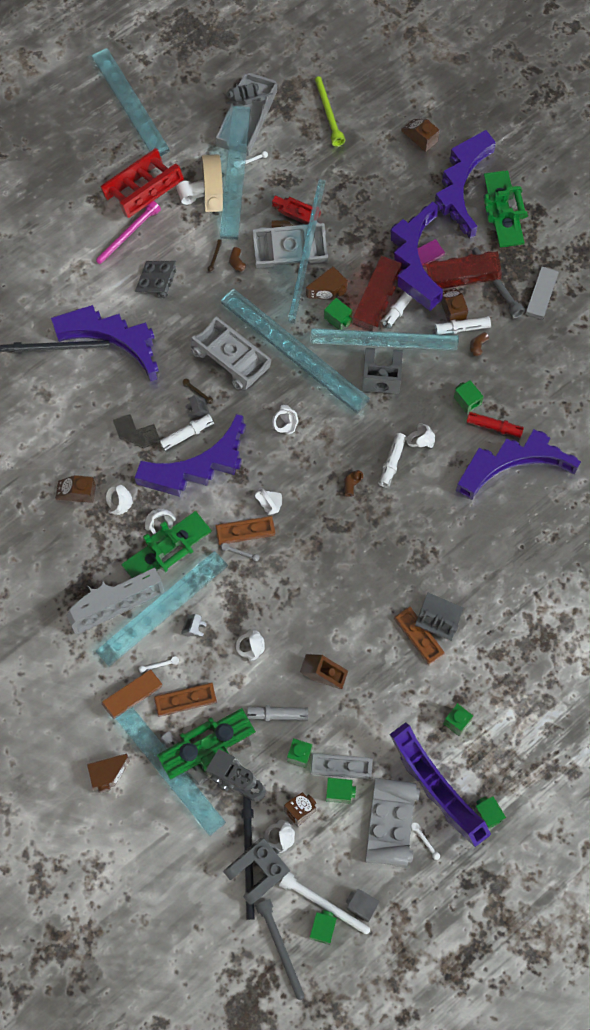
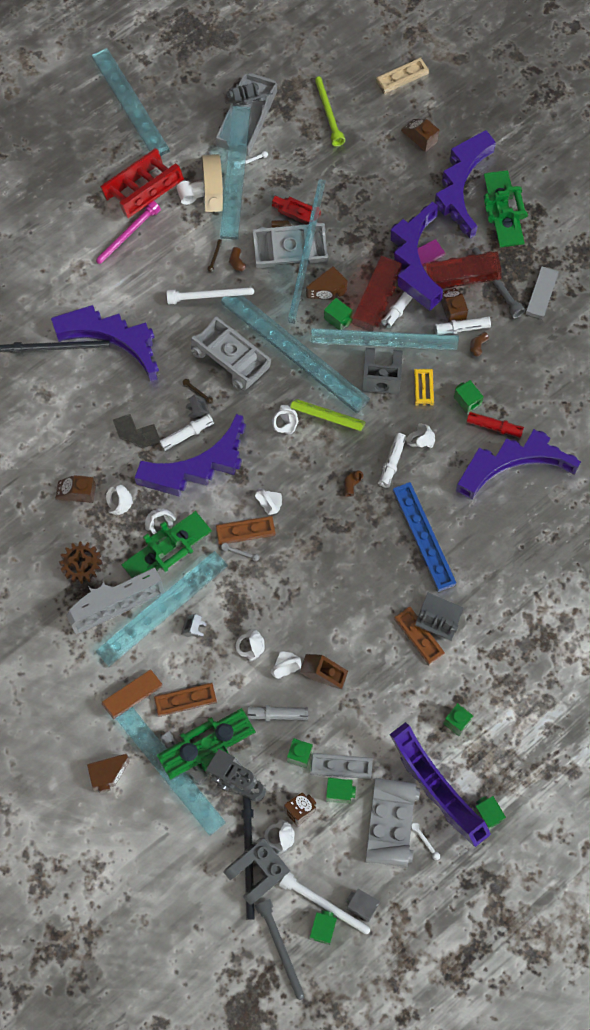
dark grey hinge [135,261,177,298] -> none
white hinge [138,656,179,673] -> none
none -> reddish brown gear [59,541,103,584]
none -> white piece [167,287,254,305]
none -> white piece [271,651,301,679]
none -> lime tile [290,399,366,431]
none -> tan tile [376,58,429,94]
none -> blue plate [393,482,456,592]
none -> yellow tile [414,369,434,405]

